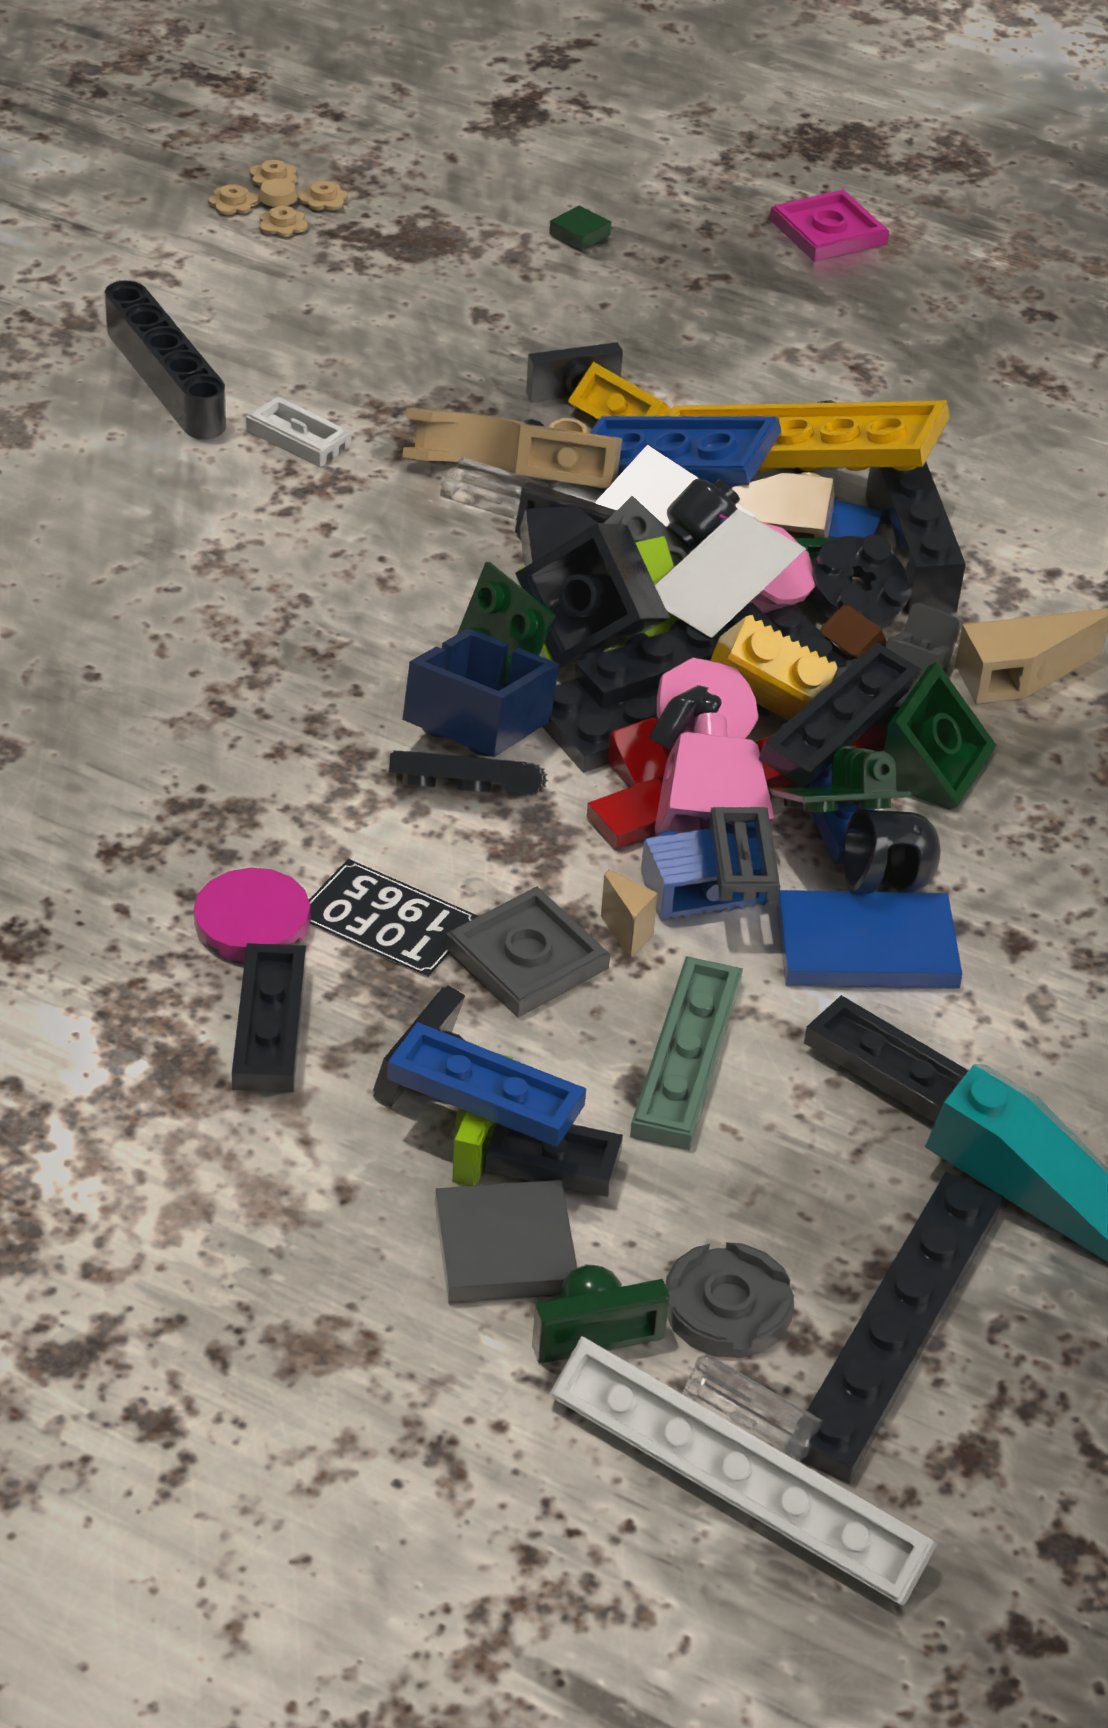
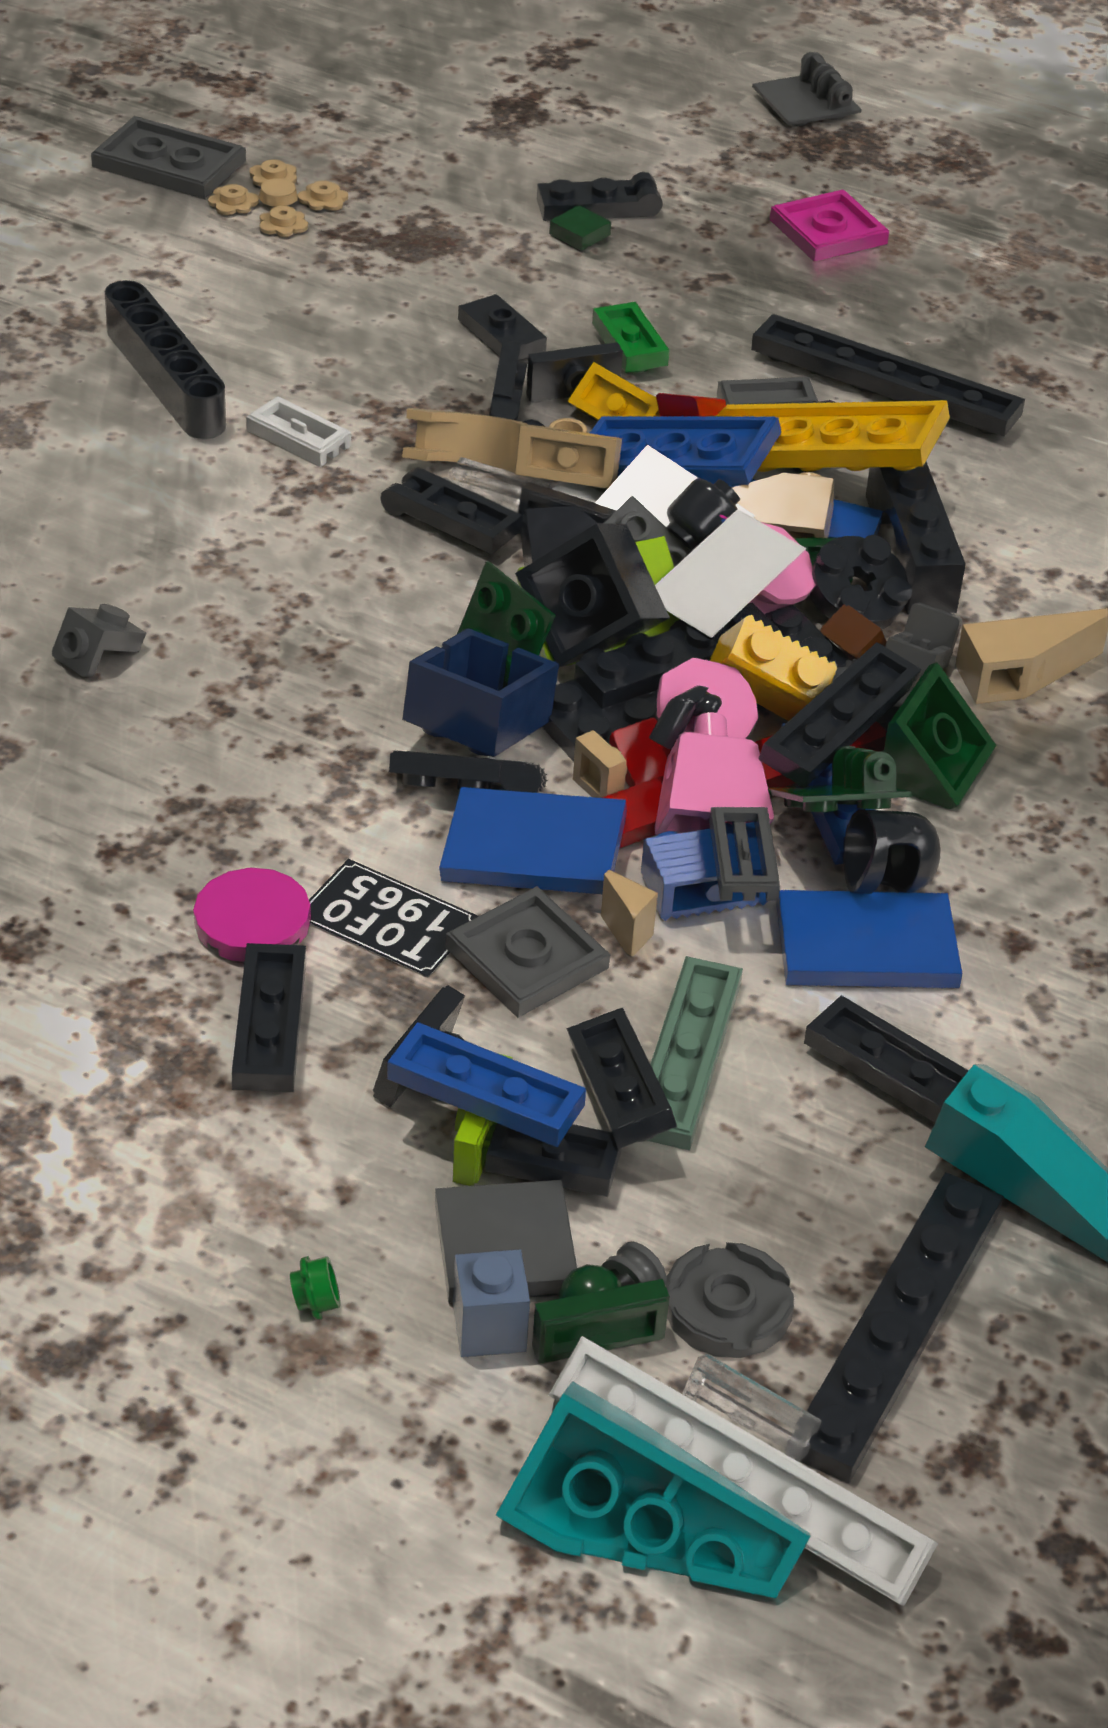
none -> dark grey bracket [52,604,146,677]
none -> dark grey tile [91,116,246,199]
none -> green plate [290,1256,341,1320]
none -> black plate [380,467,522,554]
none -> blue tile [439,787,627,895]
none -> sand blue brick [453,1249,530,1357]
none -> black plate [458,294,547,360]
none -> black hinge [489,340,527,421]
none -> teal wedge [495,1381,811,1598]
none -> black plate [536,172,663,221]
none -> black plate [566,1007,677,1149]
none -> tan plate [573,730,627,798]
none -> green plate [592,302,670,373]
none -> dark grey bush [601,1241,667,1286]
none -> red slope [656,393,726,416]
none -> dark grey tile [717,377,818,405]
none -> black plate [751,314,1025,437]
none -> dark grey hinge [752,52,862,126]

